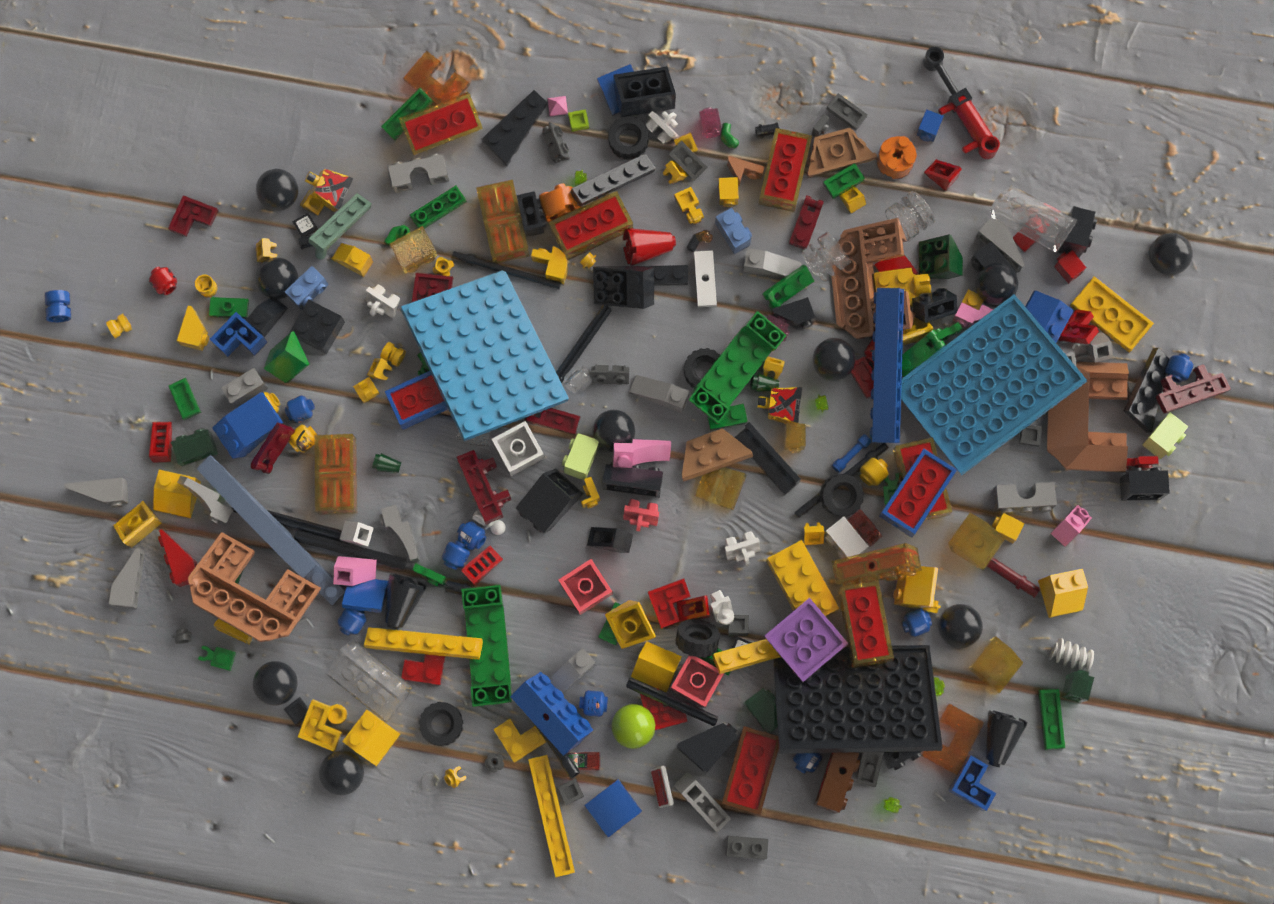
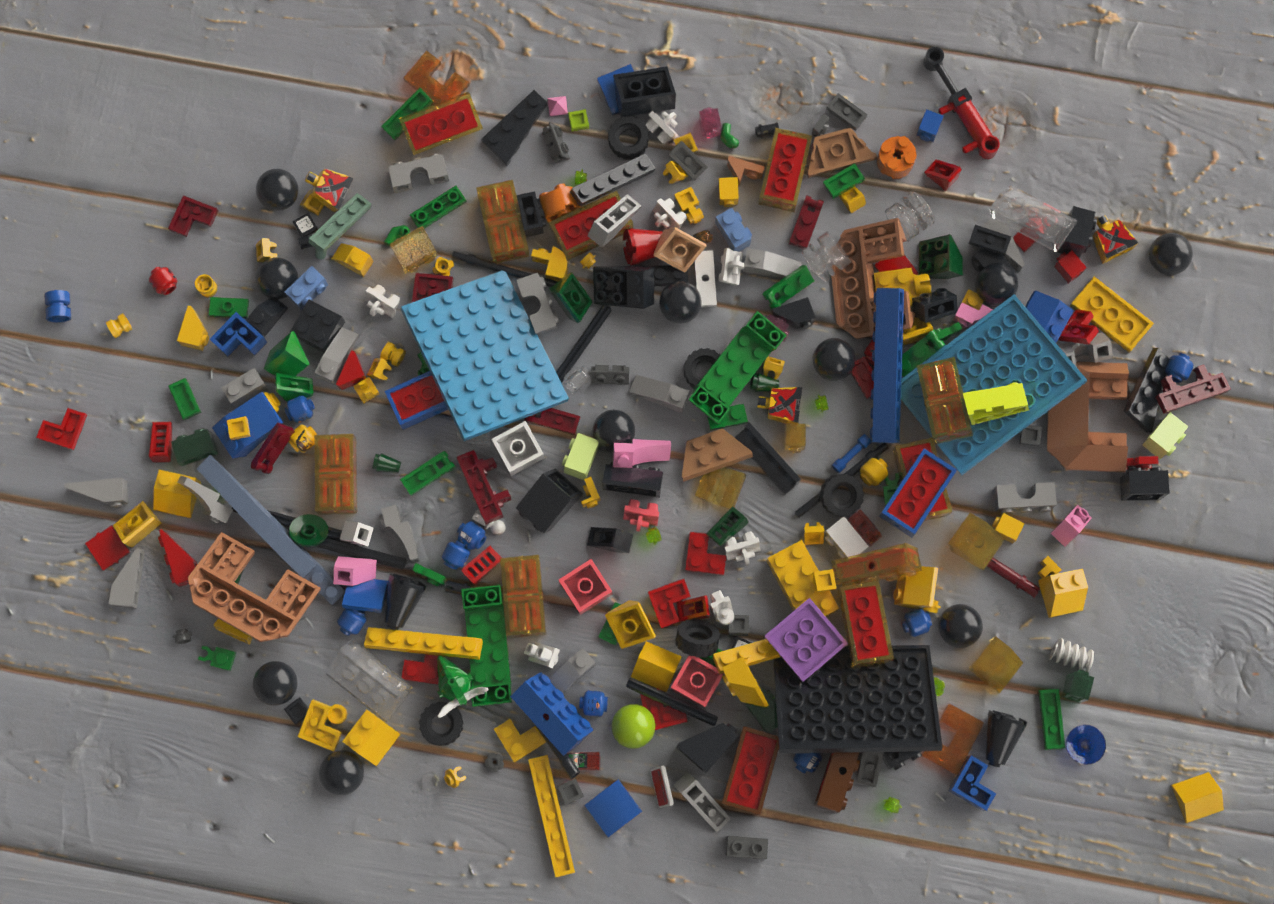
none -> red plate [36,408,87,450]
none -> red piece [85,525,131,571]
none -> yellow plate [227,416,251,440]
none -> green slope [275,373,314,402]
none -> dark green dish [289,514,328,547]
none -> light grey slope [315,327,359,385]
none -> red slope [336,350,366,390]
none -> green plate [400,451,456,496]
none -> green helmet [437,655,488,718]
none -> clear yellow brick [500,555,547,638]
none -> light grey arch [516,273,559,335]
none -> white hips [524,642,560,668]
none -> dark green slope [549,272,593,323]
none -> light grey slope [588,194,641,248]
none -> clear neon green plate [646,527,662,545]
none -> white hips [652,198,687,230]
none -> light nougat slope [654,227,706,273]
none -> black piece [659,281,702,324]
none -> red plate [685,532,726,576]
none -> dark green slope [706,506,749,547]
none -> white hips [718,248,744,286]
none -> yellow slope [722,656,769,707]
none -> yellow plate [812,569,837,593]
none -> clear yellow brick [917,357,973,444]
none -> neon yellow wedge [963,383,1029,425]
none -> black plate [968,225,1012,256]
none -> yellow tile [1037,556,1062,578]
none -> clear blue dish [1066,725,1106,765]
none -> torso [1093,215,1138,264]
none -> yellow slope [1171,772,1224,823]

